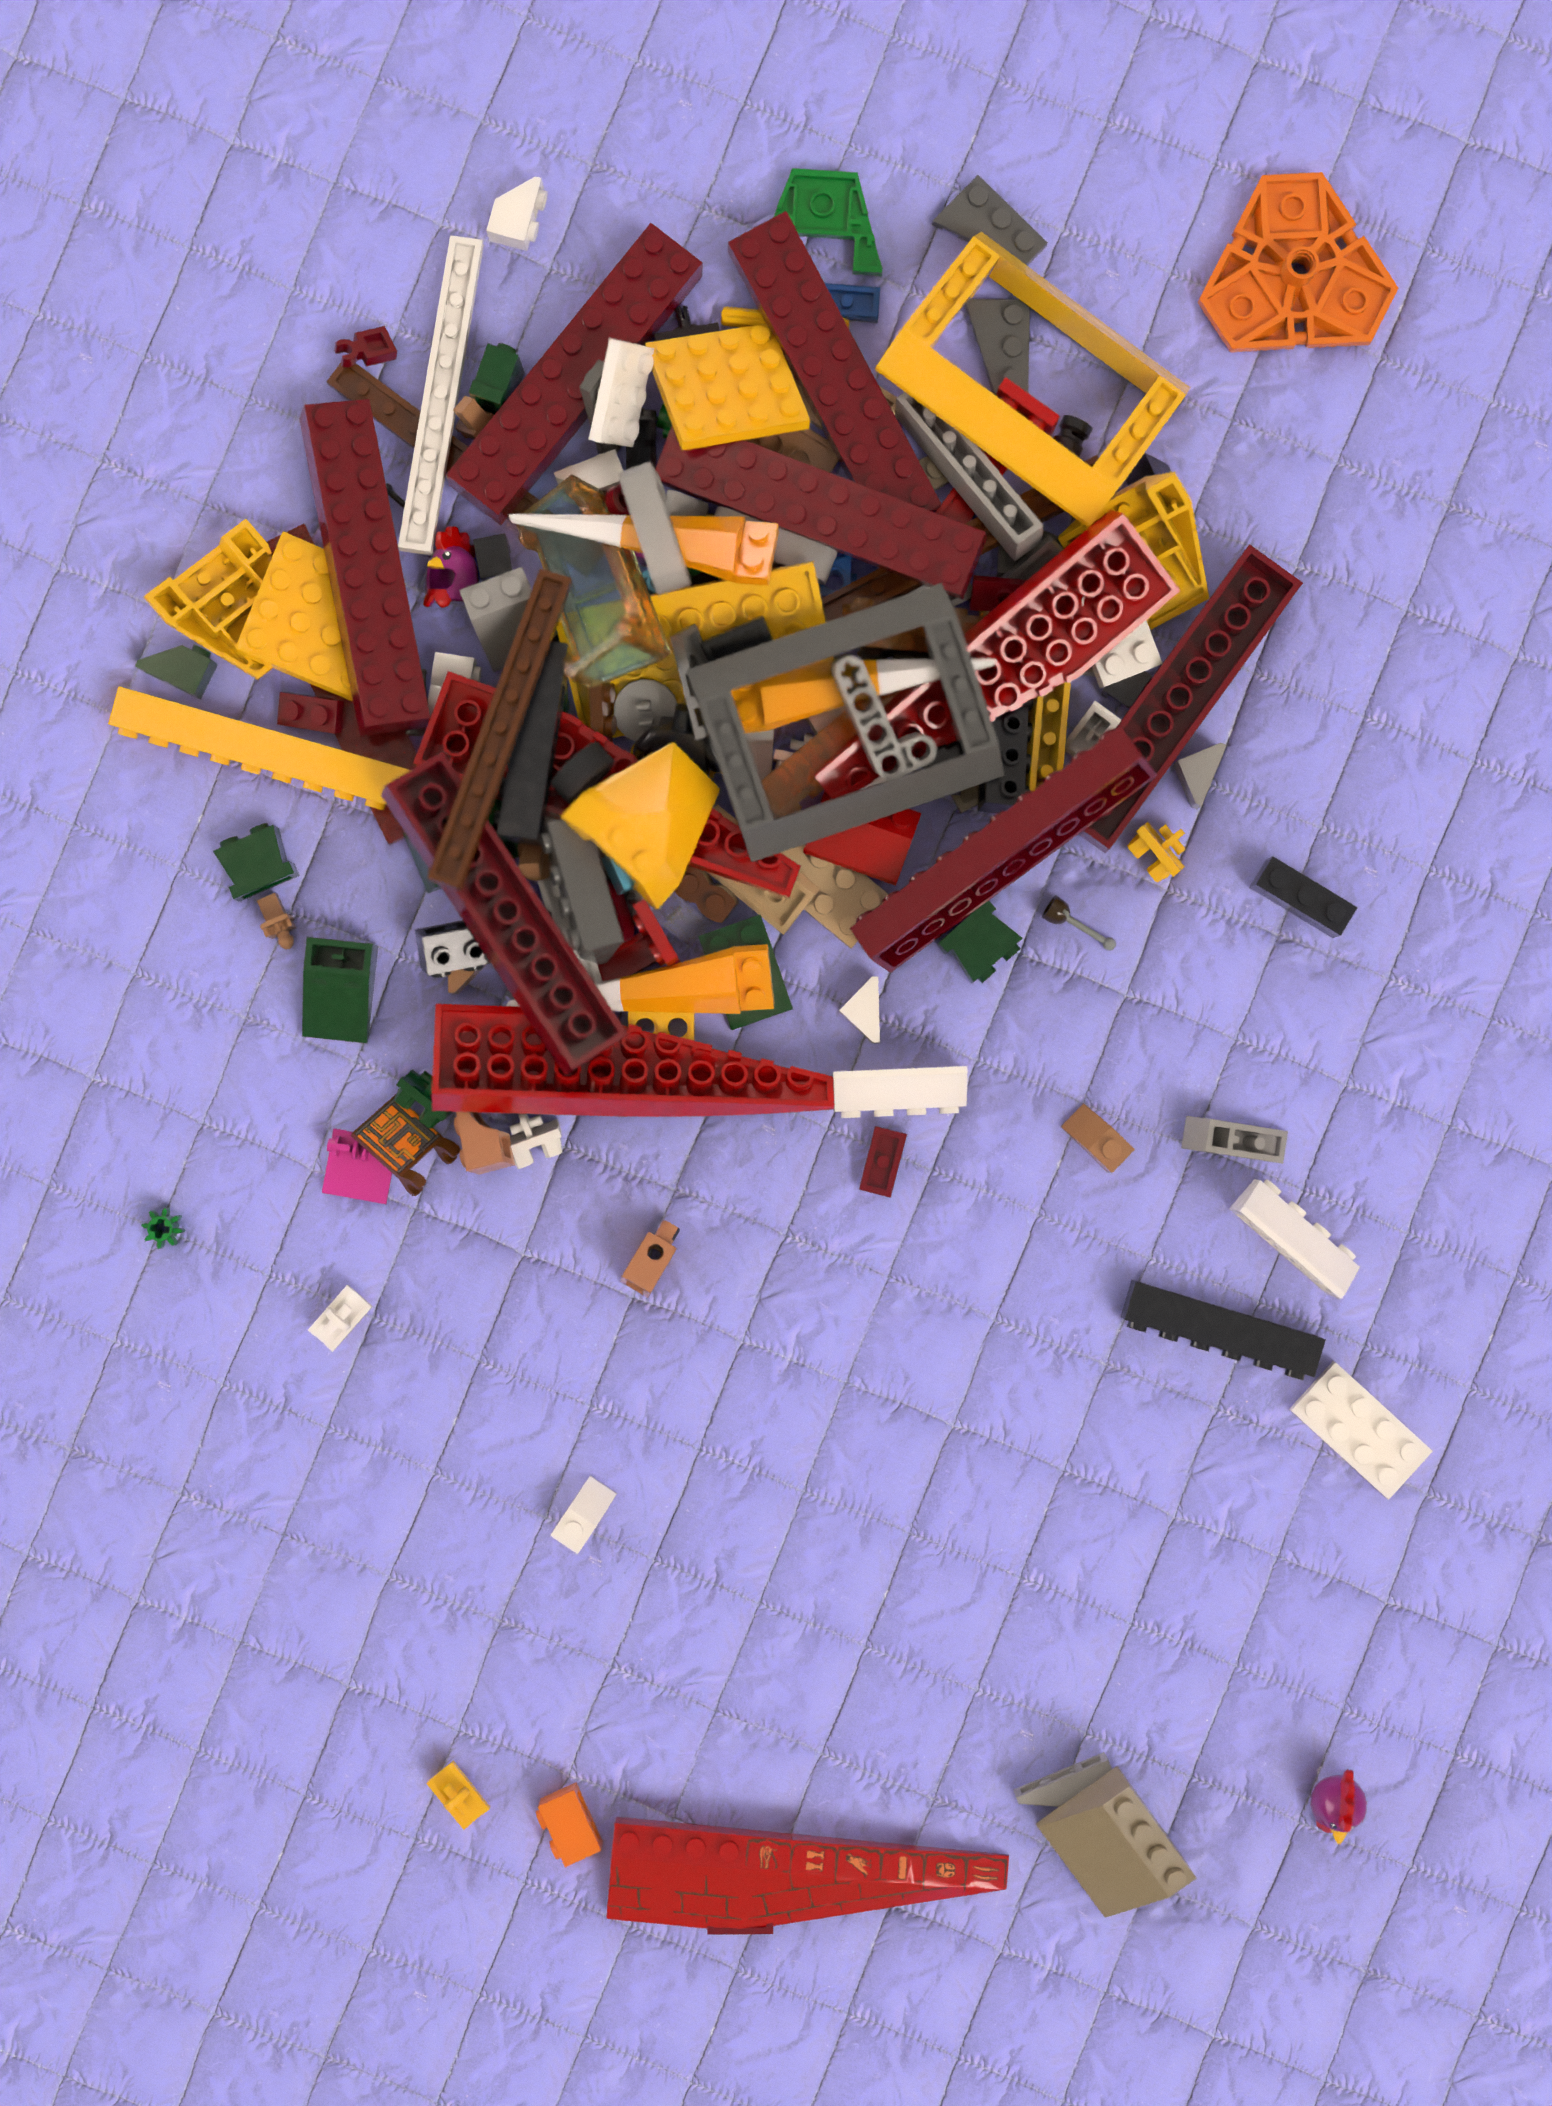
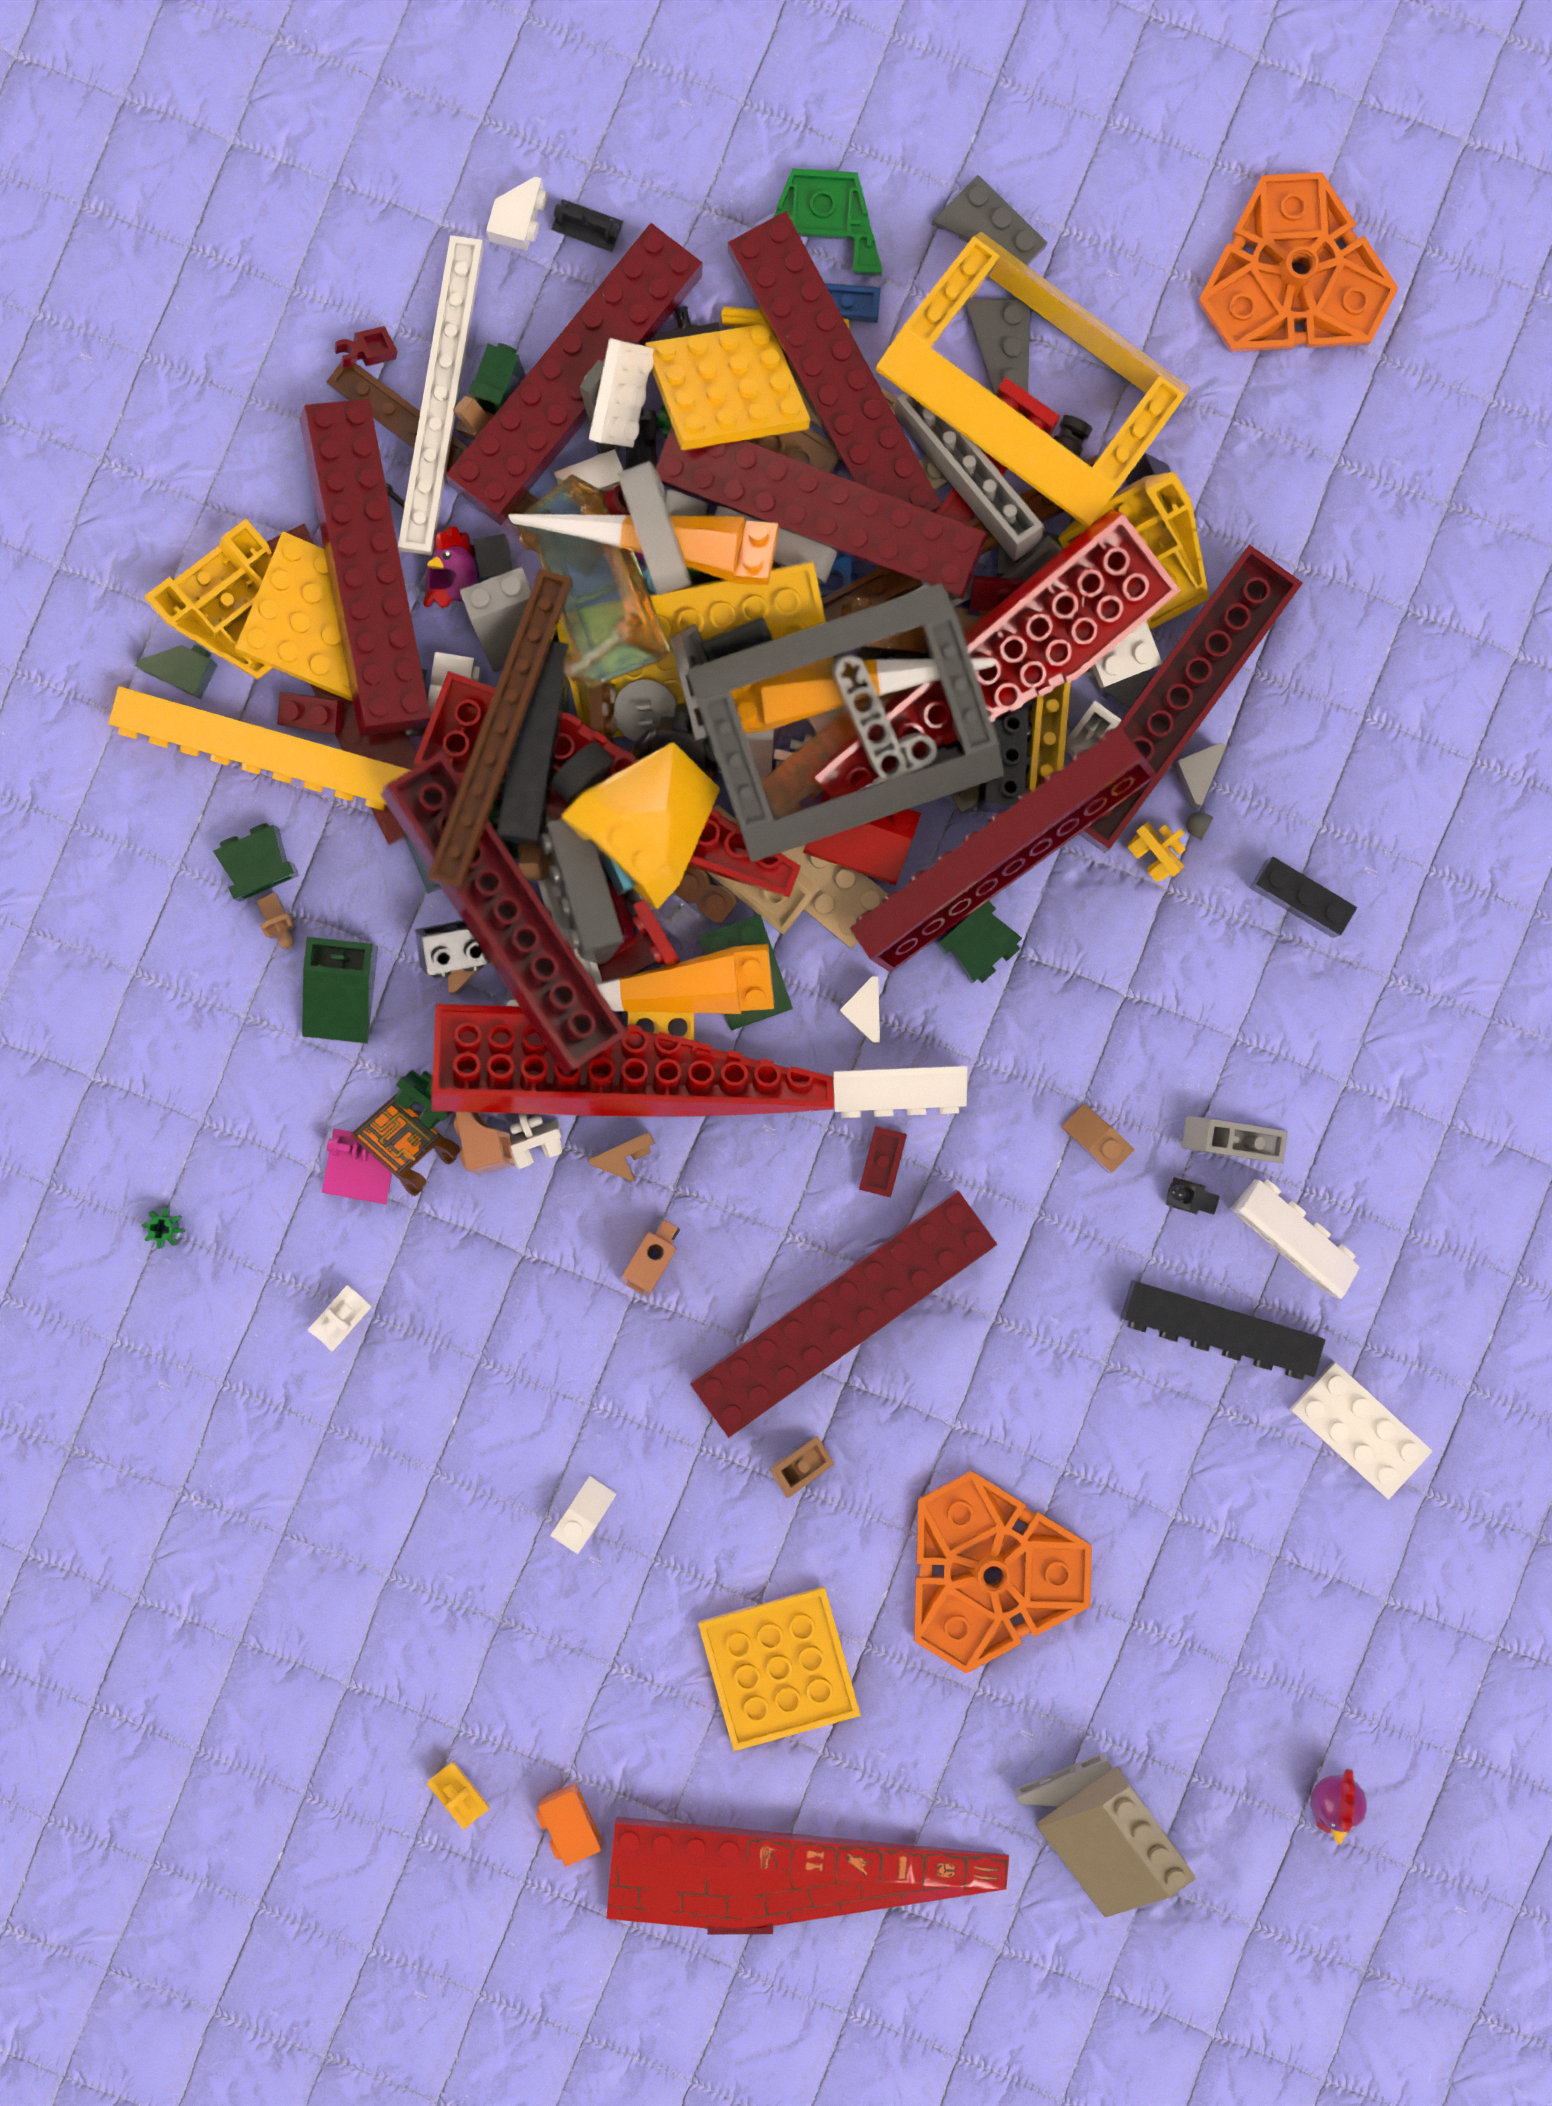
hinge [1042,895,1116,951] -> none
none -> black hinge [551,199,623,252]
none -> medium nougat slope [589,1132,656,1182]
none -> dark red brick [690,1190,998,1438]
none -> yellow plate [698,1586,861,1751]
none -> medium nougat slope [770,1436,834,1498]
none -> orange plate [914,1470,1092,1674]
none -> black piece [1166,1177,1220,1215]
none -> dark grey hinge [1186,811,1213,840]

